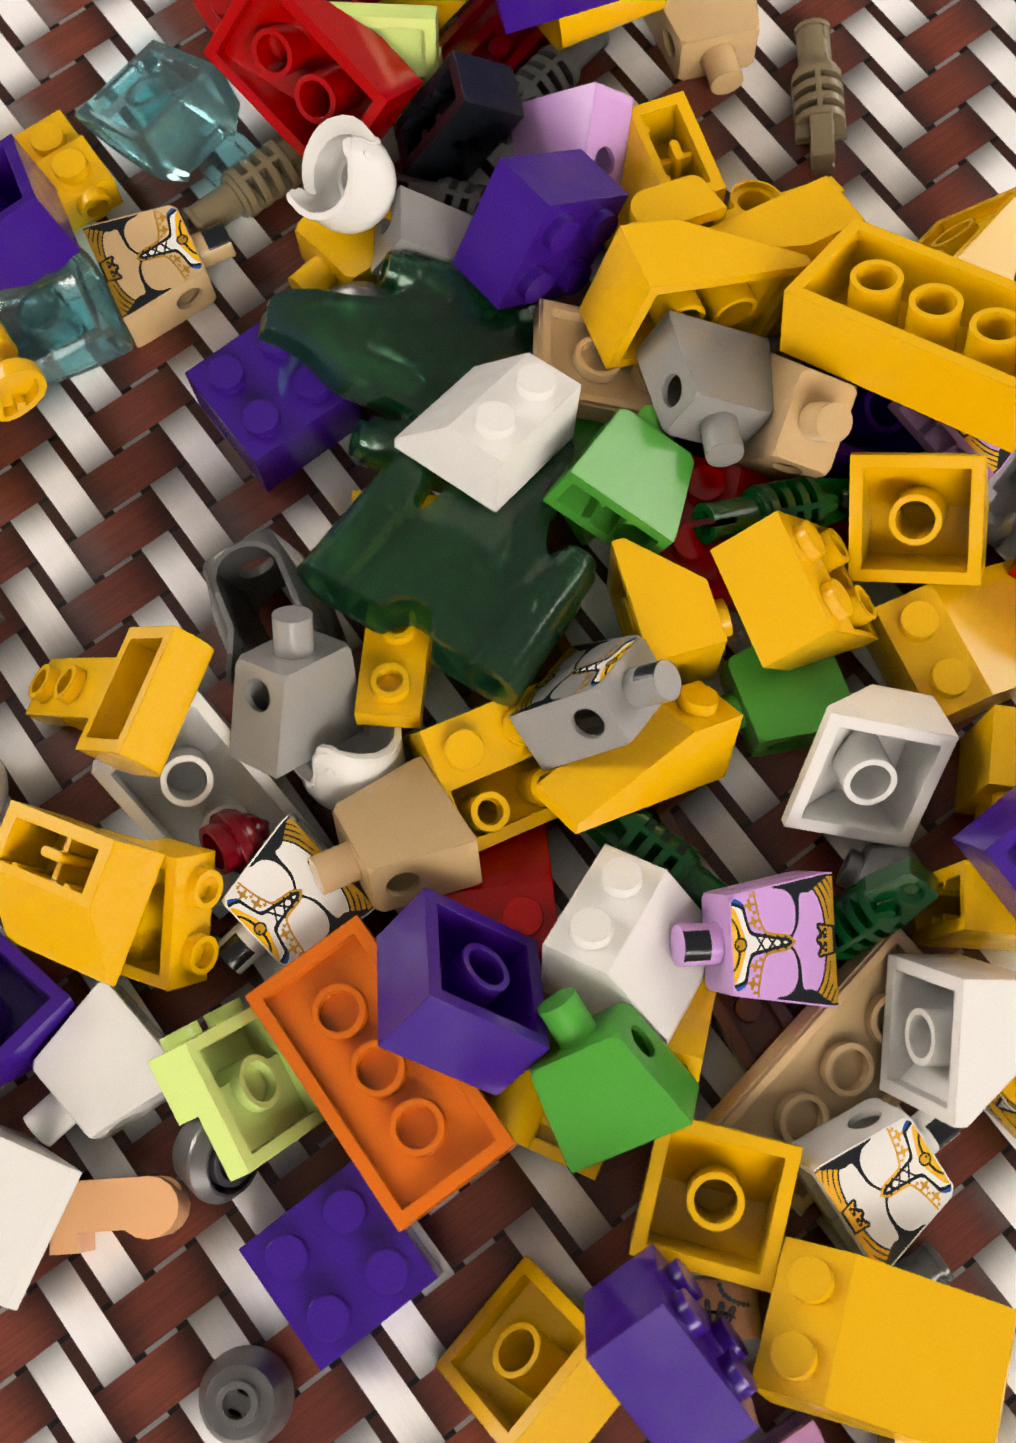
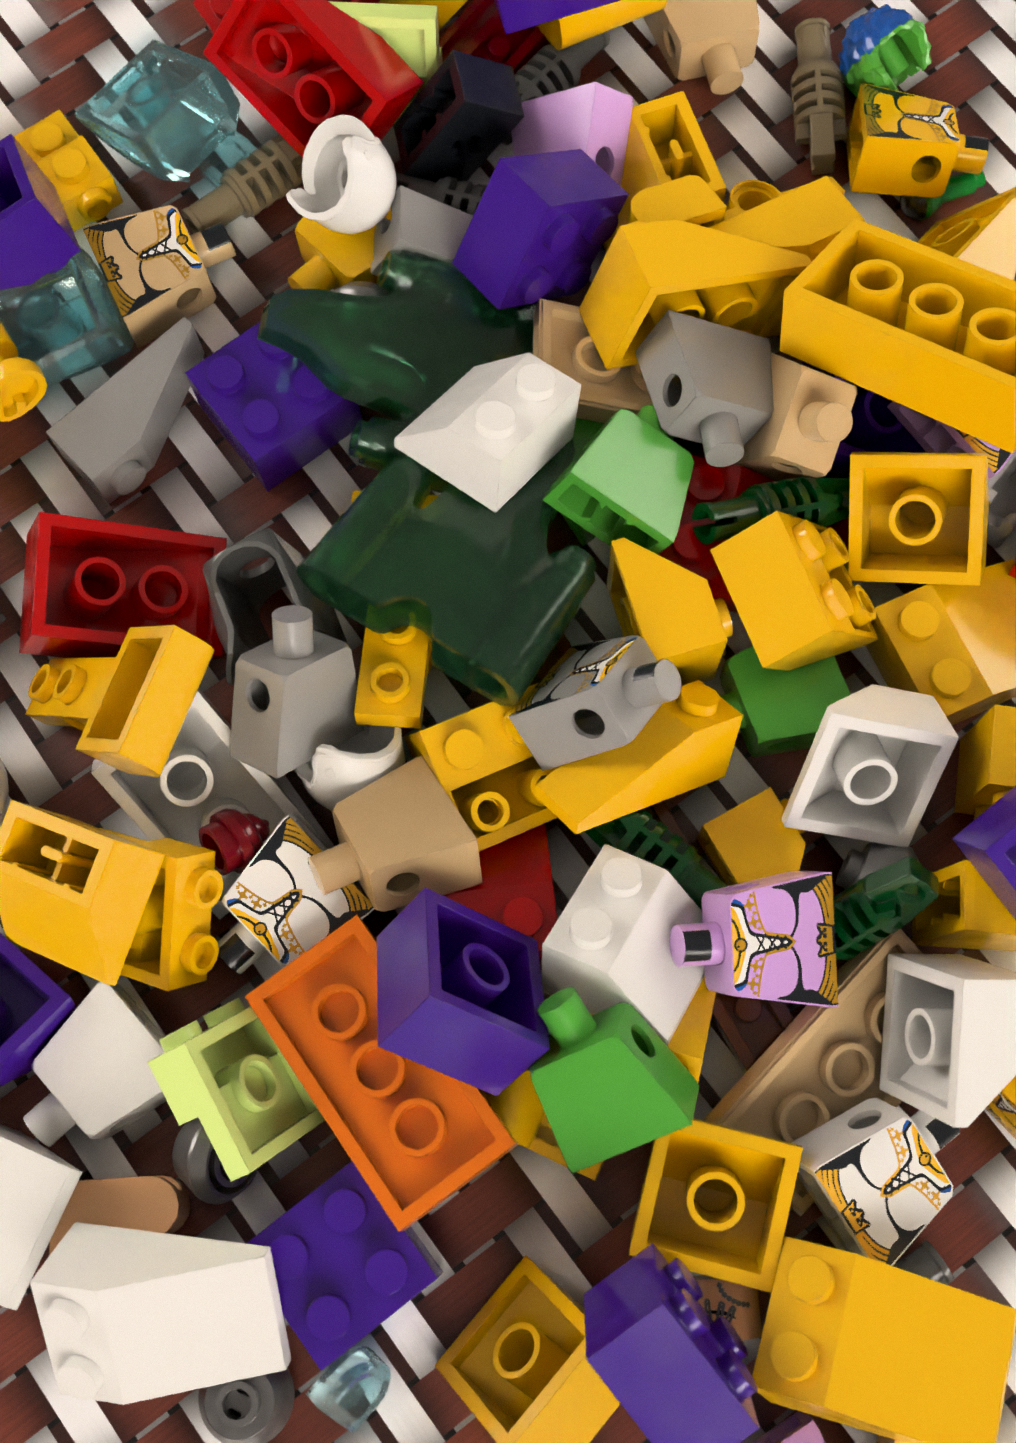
none -> red slope [19,512,227,659]
none -> white slope [30,1222,291,1405]
none -> light grey slope [46,316,205,505]
none -> clear light blue tile [306,1346,391,1433]
none -> yellow slope [697,787,806,886]
none -> bright green piece [838,4,932,97]
none -> yellow torso [846,83,989,198]
none -> green piece [899,171,986,220]

